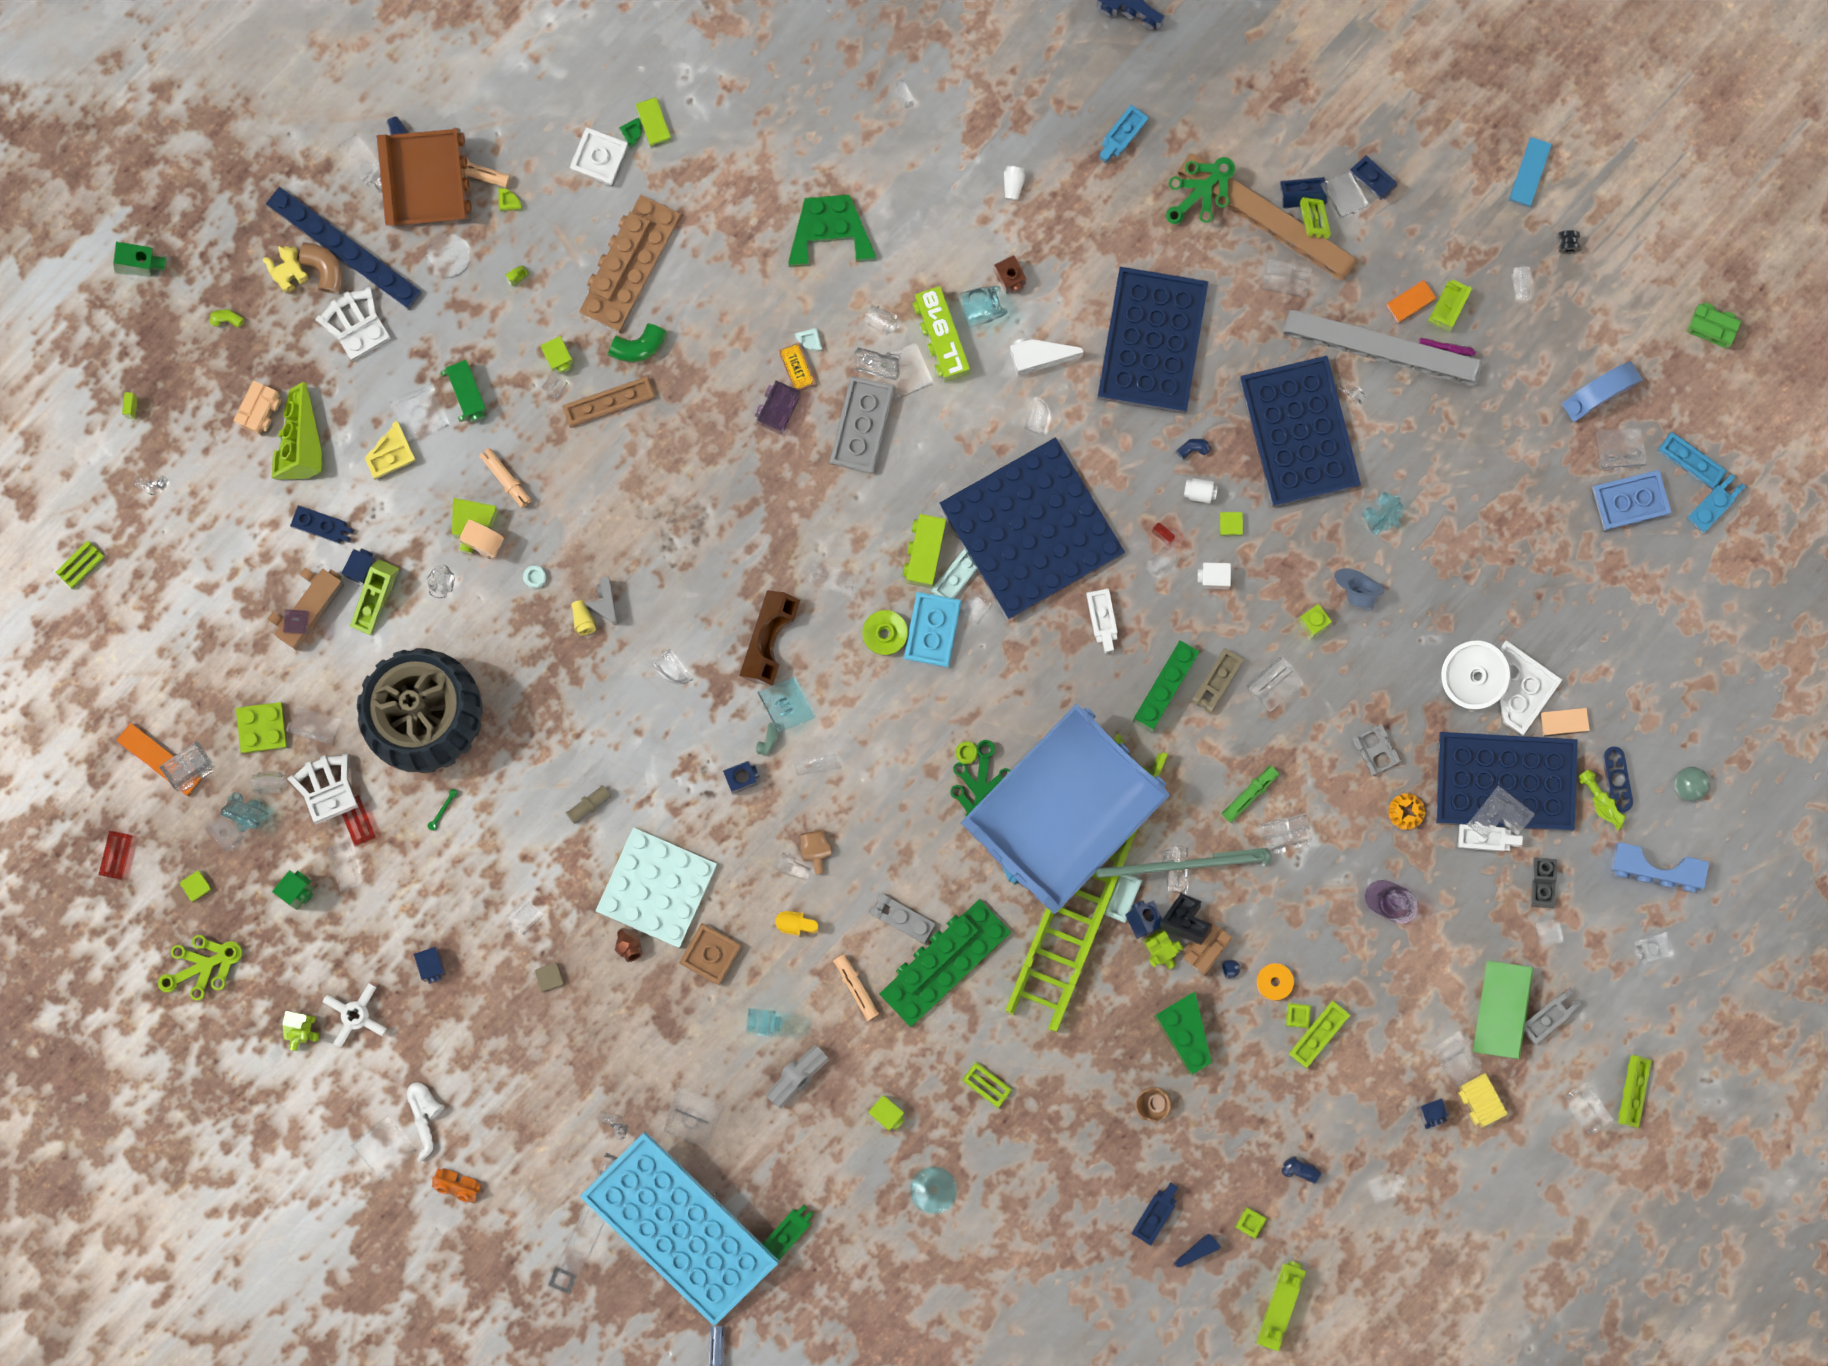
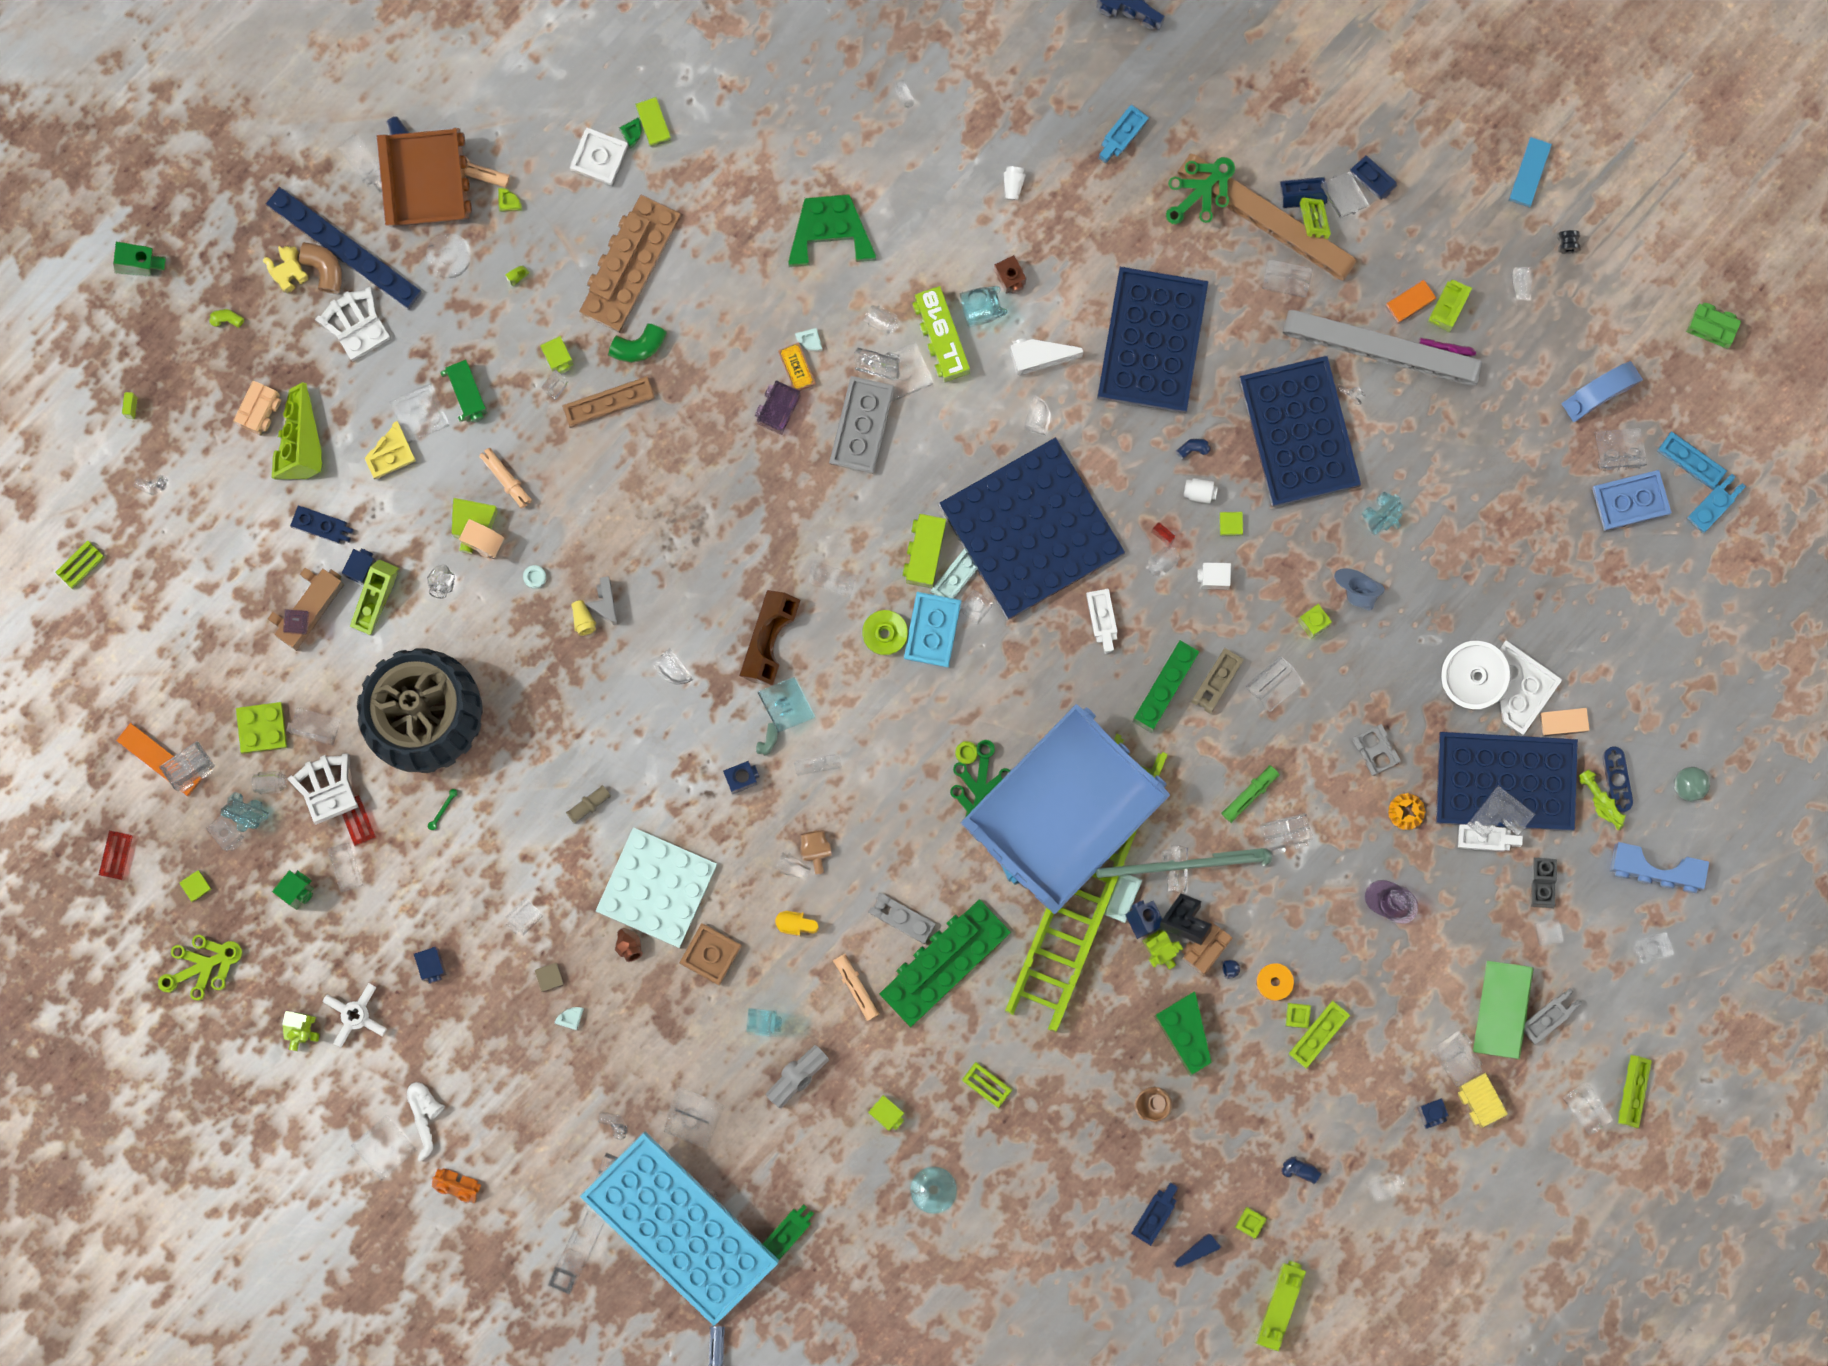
none -> light aqua tile [555,1007,584,1031]

